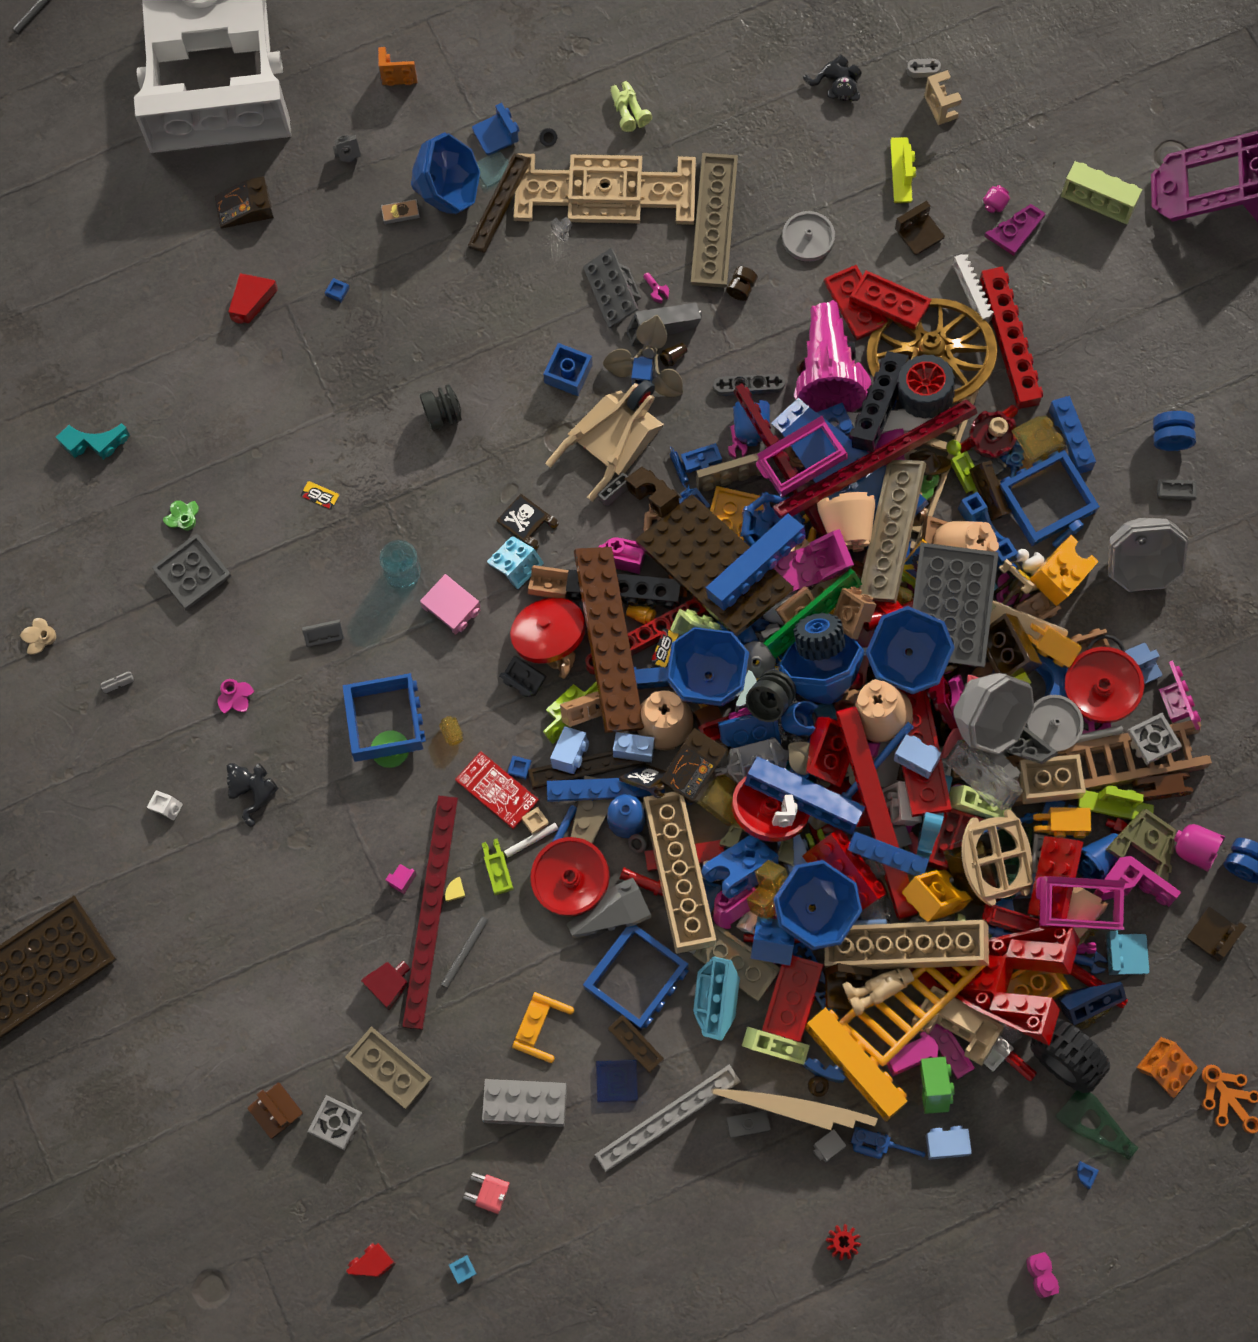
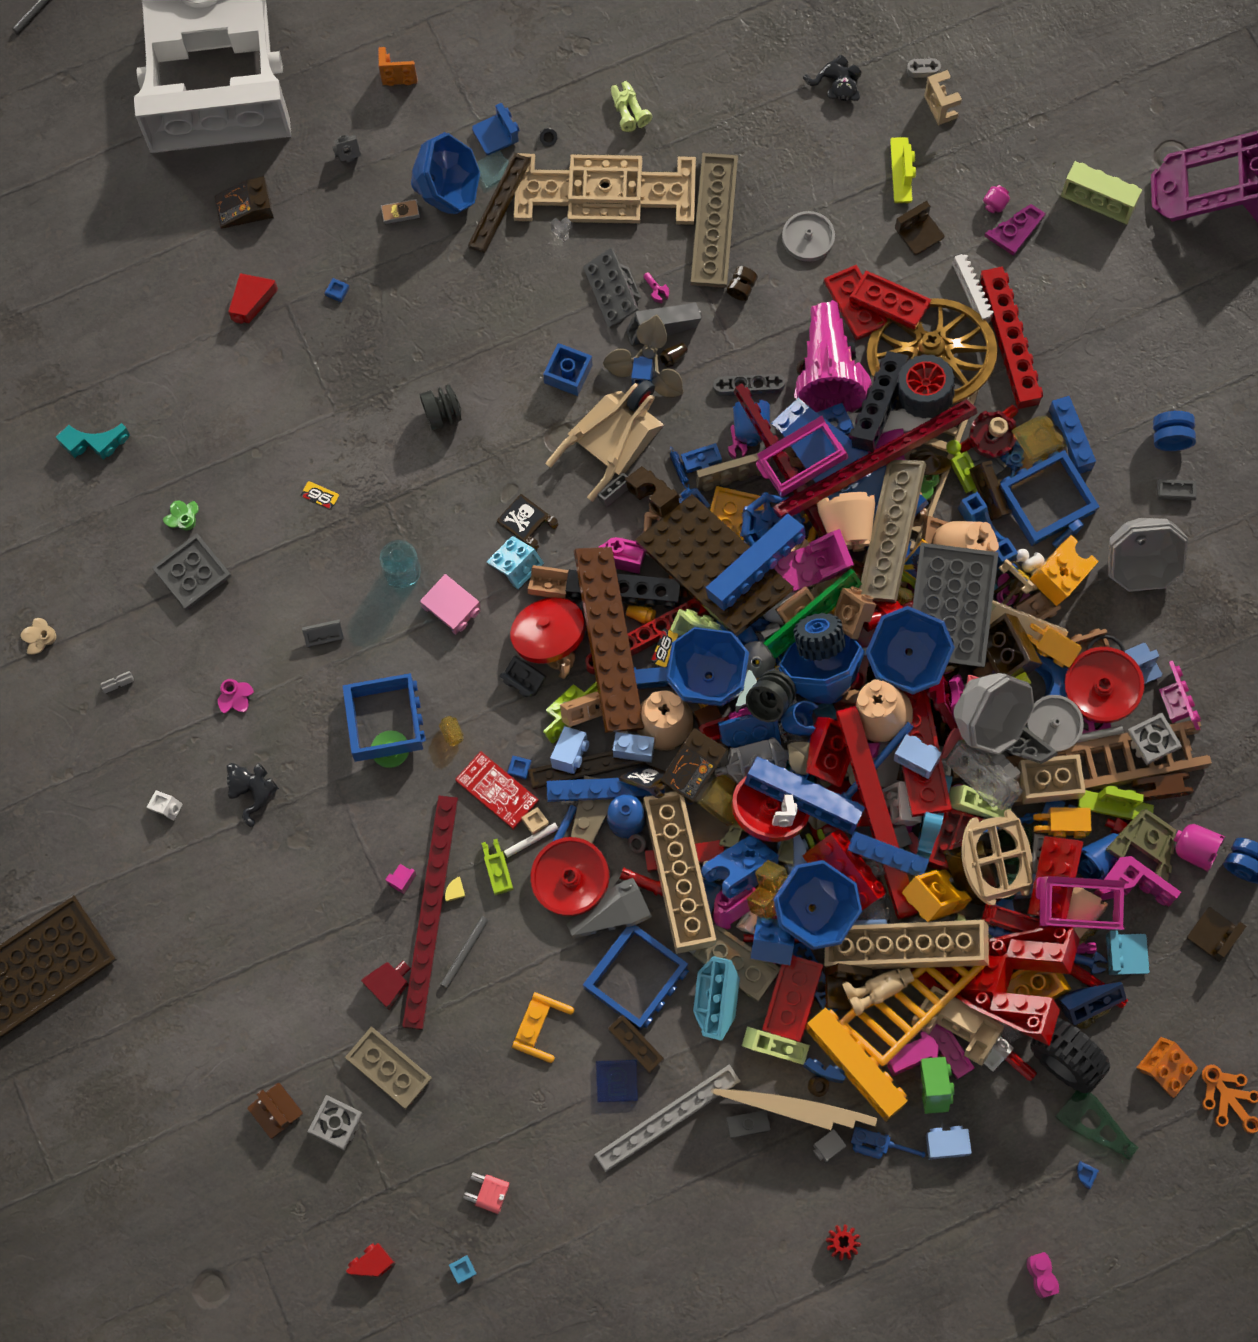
light grey brick [482,1079,567,1127] -> none

